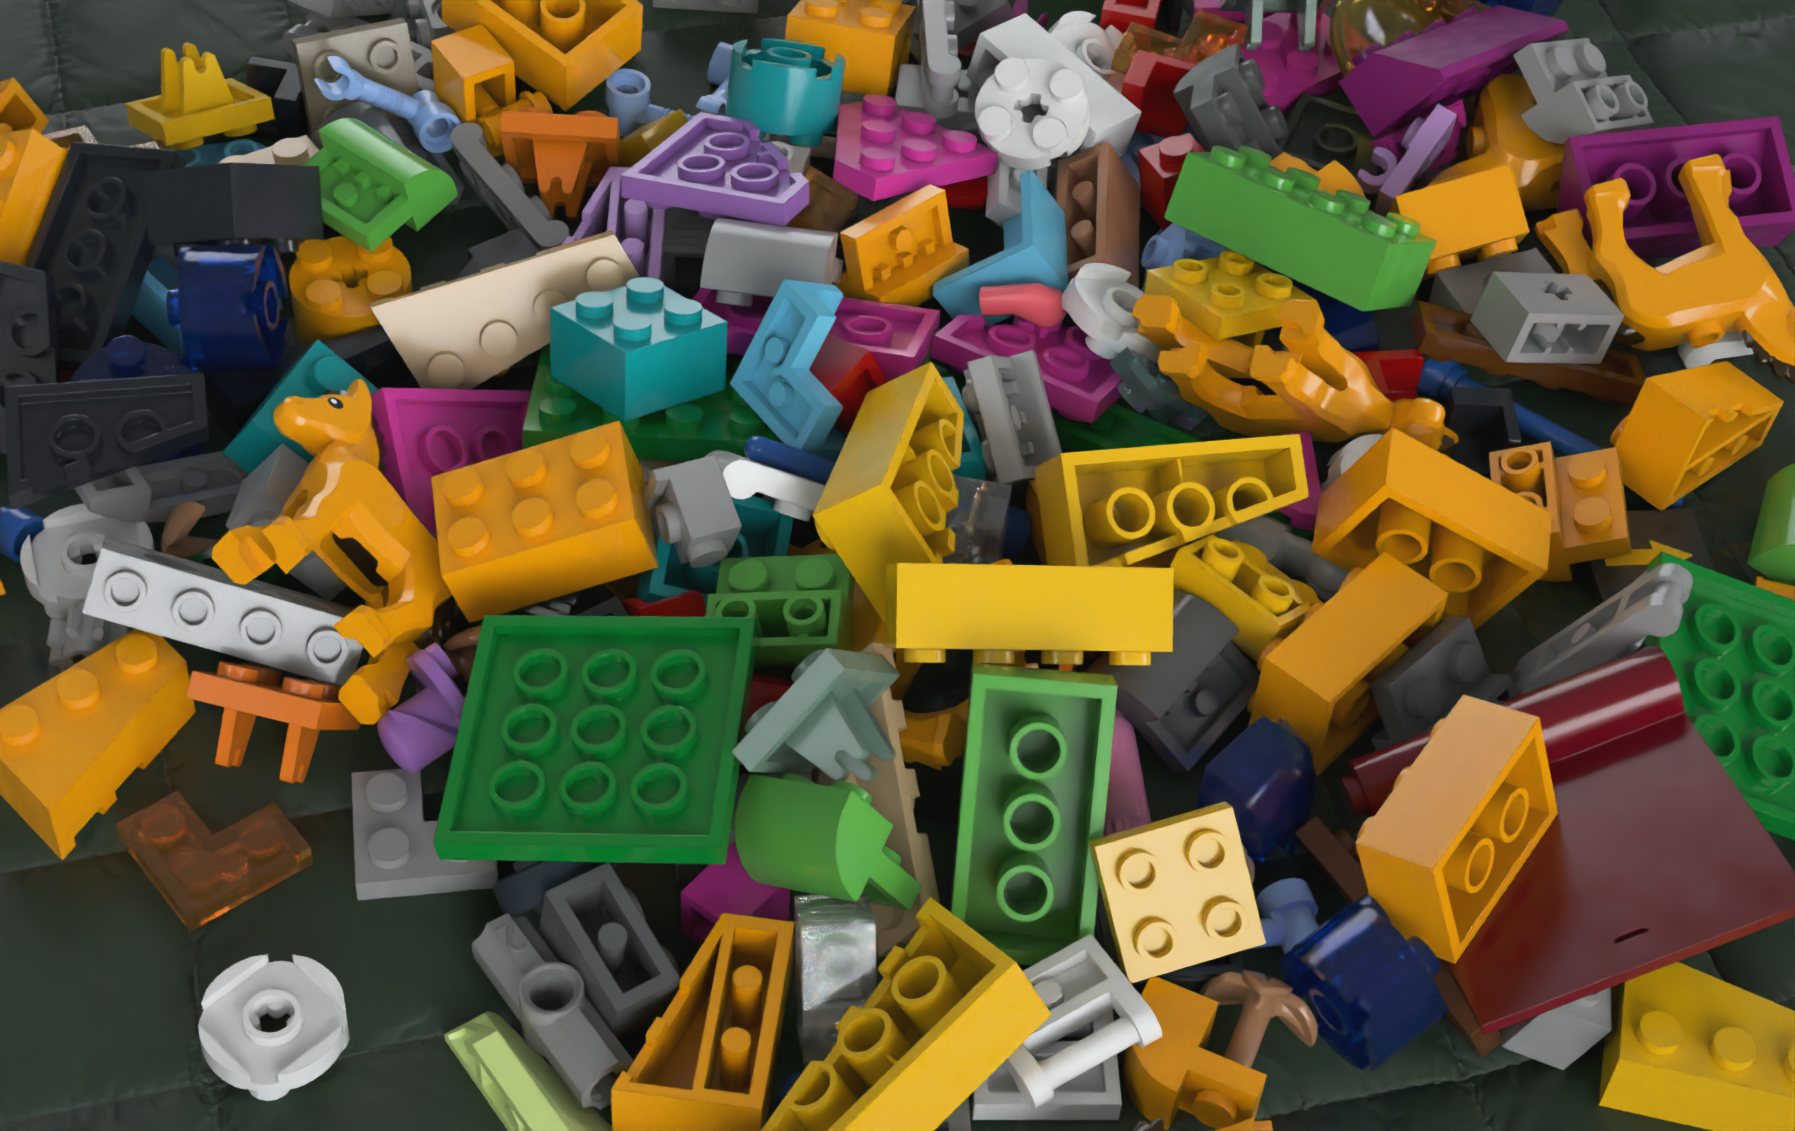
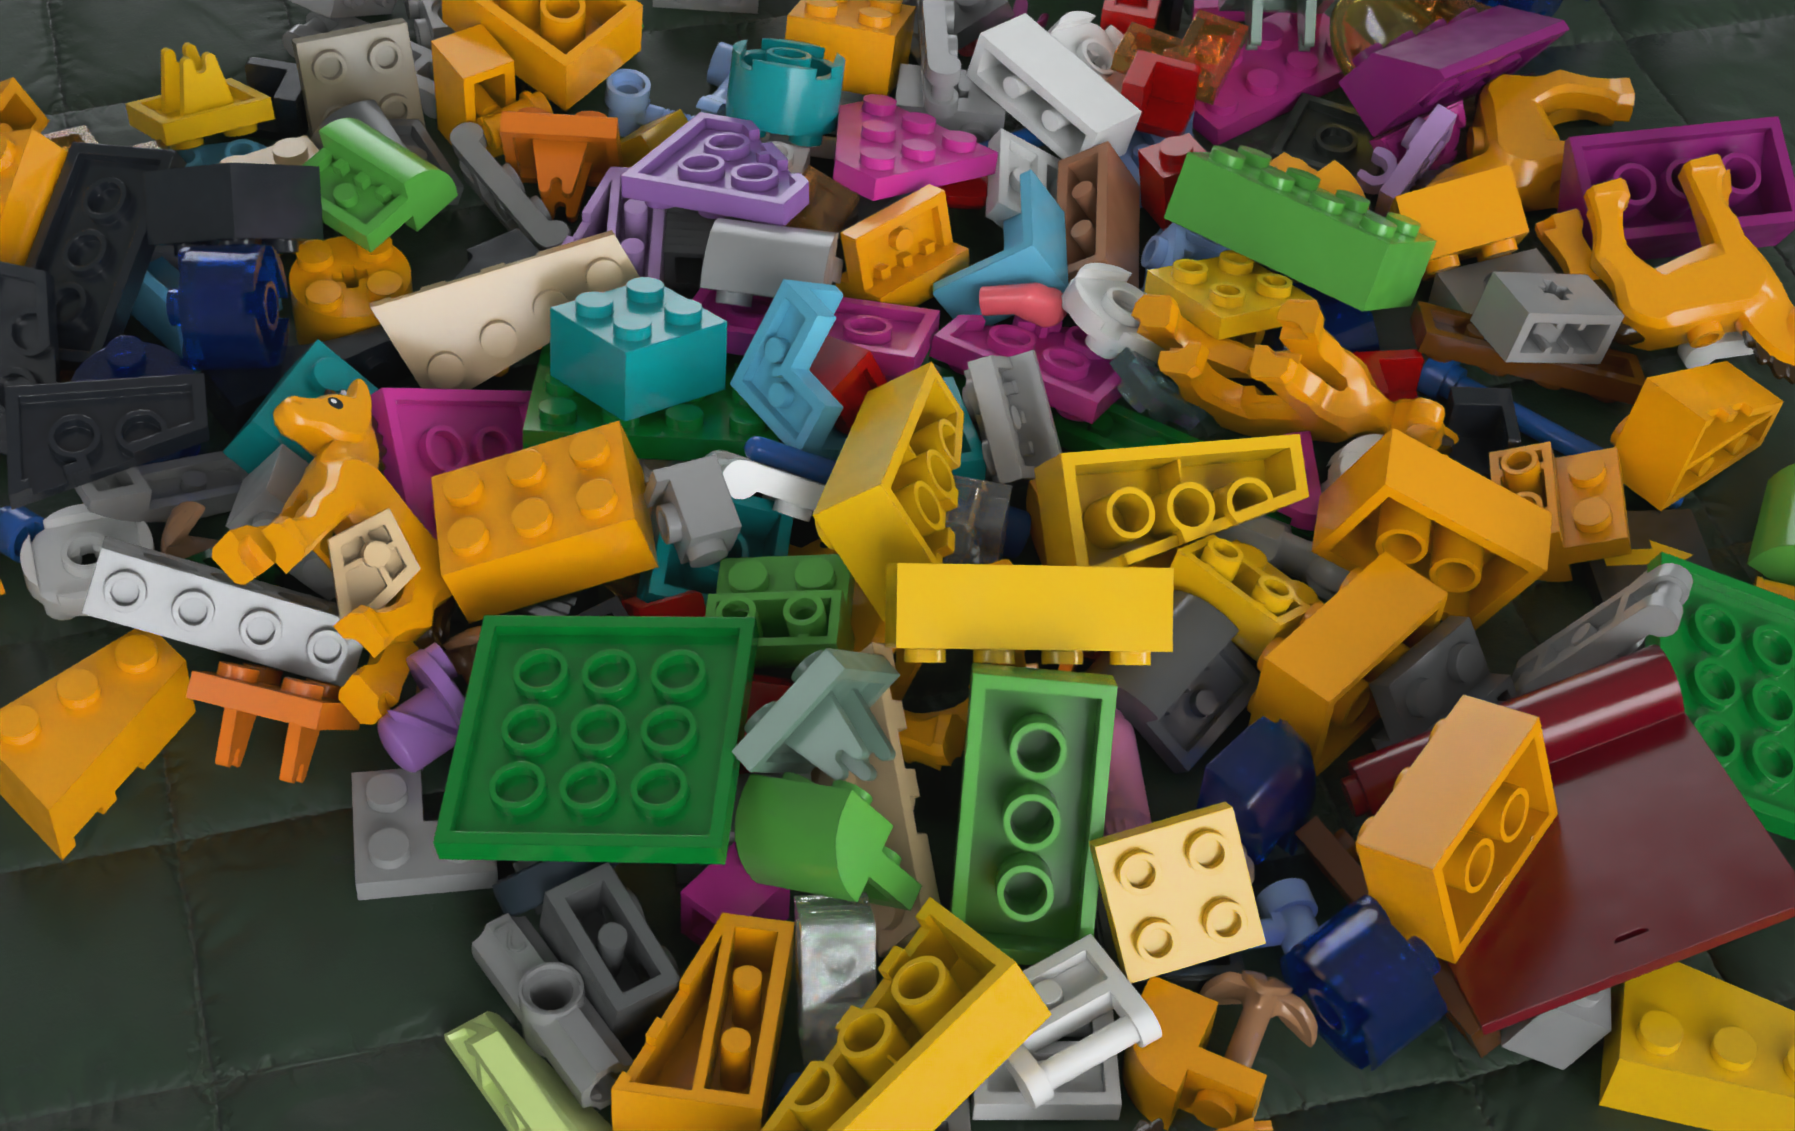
light grey gear [46,602,130,672] -> none
clear orange plate [116,791,313,932] -> none
white plate [198,954,350,1101] -> none
light blue brick [314,56,462,153] -> none
white plate [975,57,1090,170] -> none
dark grey brick [1173,43,1289,160] -> none
light grey brick [1513,38,1654,144] -> none
none -> tan piece [327,508,421,640]

